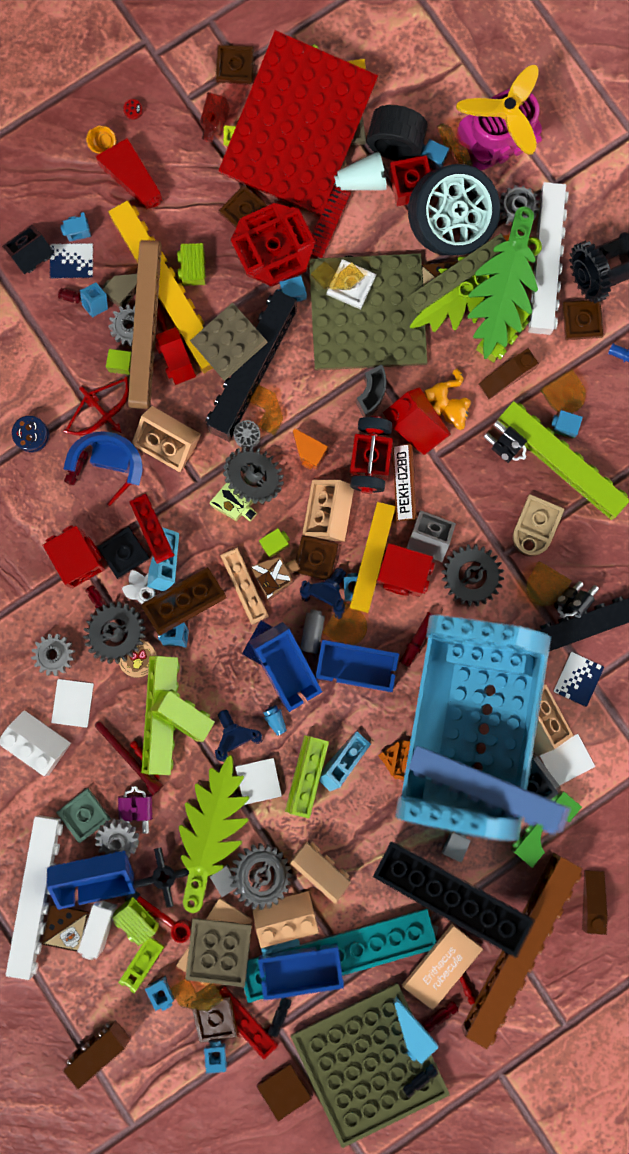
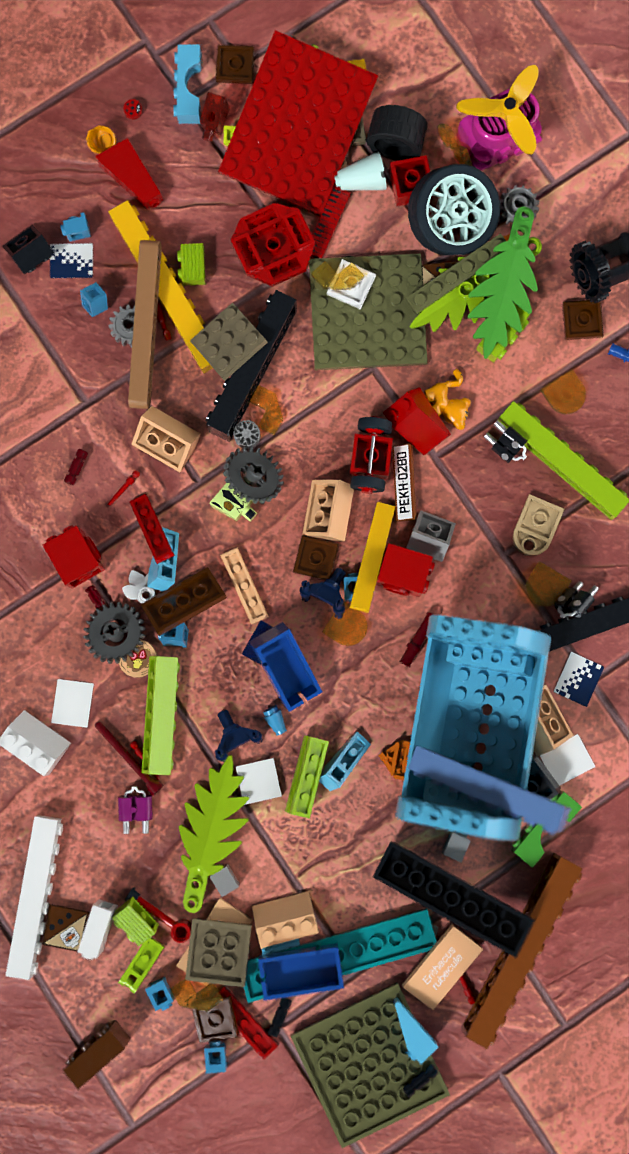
dark blue head [12,415,49,453] -> none
light grey gear [31,634,75,676] -> none
blue piece [47,851,135,910] -> none
sand green tile [56,788,111,844] -> none
dark red piece [58,288,81,304] -> none
red piece [63,376,129,436] -> none
blue piece [63,431,143,486] -> none
light grey gear [95,819,139,858] -> none
black tile [97,527,150,579] -> none
dark tan slope [103,274,137,308] -> none
lime brick [106,349,132,375] -> none
black bar [134,847,189,908] -> none
lime brick [150,689,215,742] -> none
red brick [155,327,196,385] -> none
reddish brown tile [219,184,268,228] -> none
dark grey gear [229,843,292,910] -> none
torso [251,557,300,600] -> none
reddish brown tile [257,1063,312,1122] -> none
lime brick [259,528,290,558] -> none
dark azure brick [277,276,307,302] -> none
light nougat slope [290,841,351,904] -> none
orange slope [293,428,328,470] -> none
light grey brick [300,610,325,654] -> none
blue piece [315,640,399,692] -> none
dark grey brick [356,365,386,417] -> none
dark azure brick [420,139,449,169] -> none
dark red axle [423,1001,459,1032] -> none
dark grey gear [441,544,504,607] -> none
reddish brown slope [478,348,539,399] -> none
white brick [528,182,569,335] -> none
dark azure brick [551,410,583,439] -> none
reddish brown slope [582,870,608,935] -> none
none -> medium azure arch [174,45,201,124]

